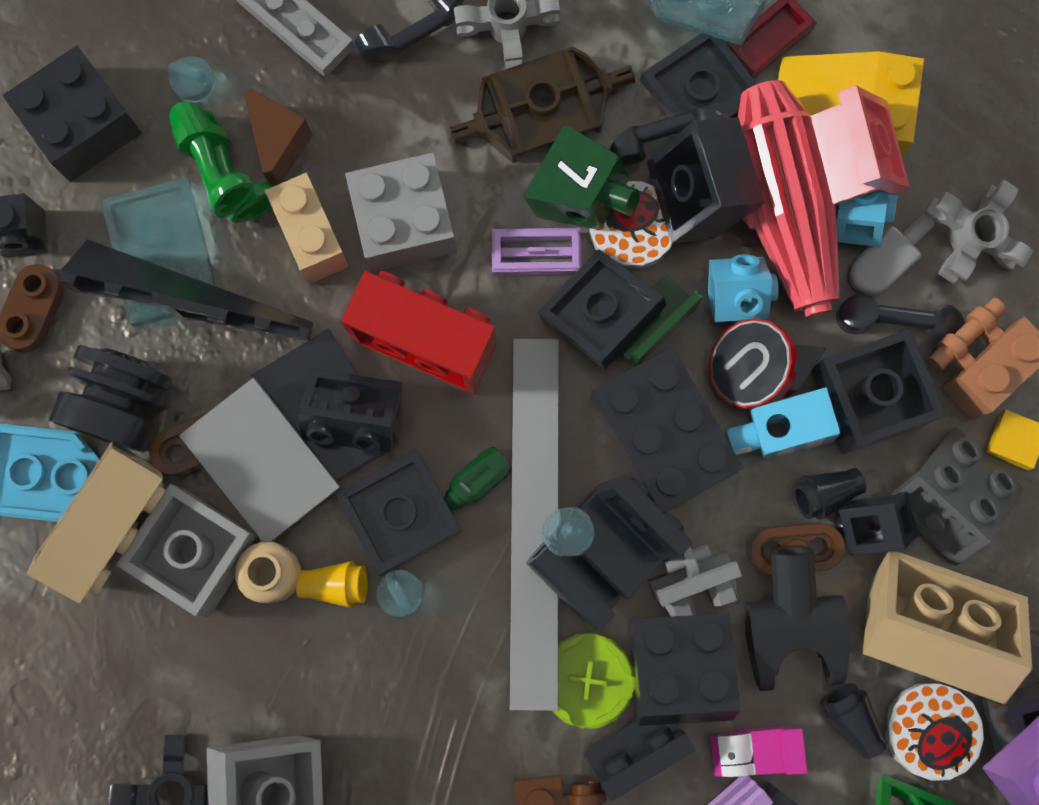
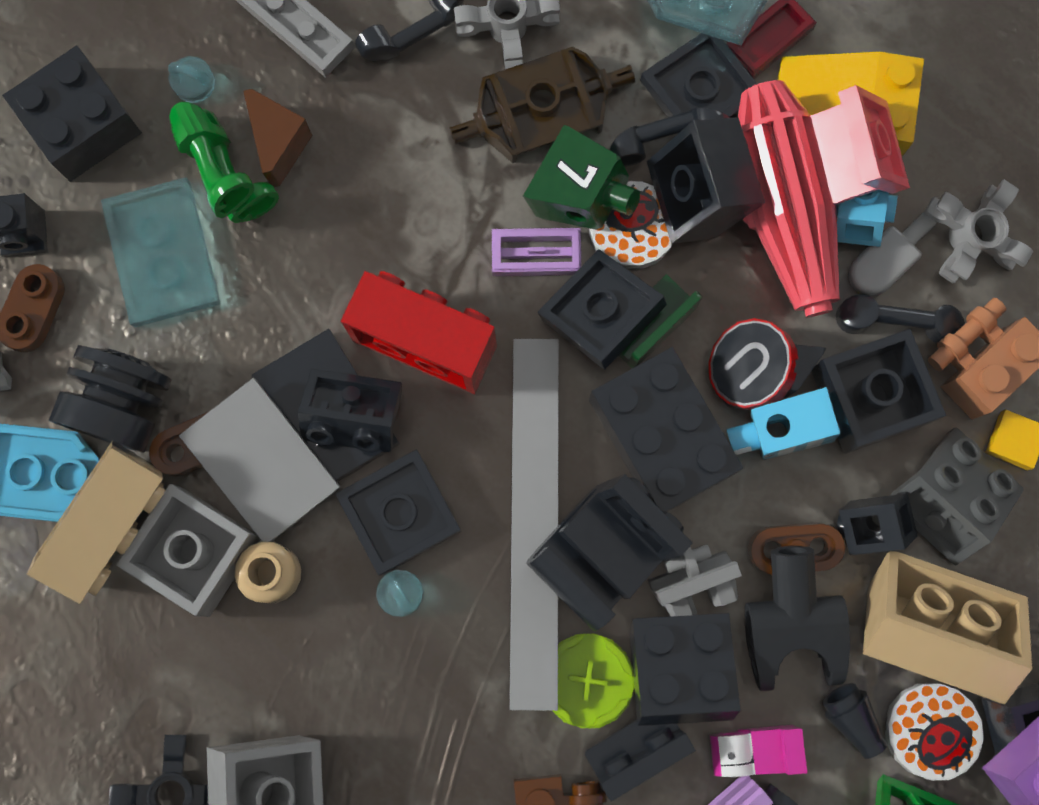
black wedge [59,239,314,341] -> none
tan brick [265,172,350,285] -> none
yellow cone [296,561,368,608] -> none
light grey brick [345,152,457,273] -> none
dark green piece [439,447,512,512] -> none
clear light blue tile [542,507,594,557] -> none
medium azure brick [708,254,778,322] -> none
black cone [793,468,867,520] -> none

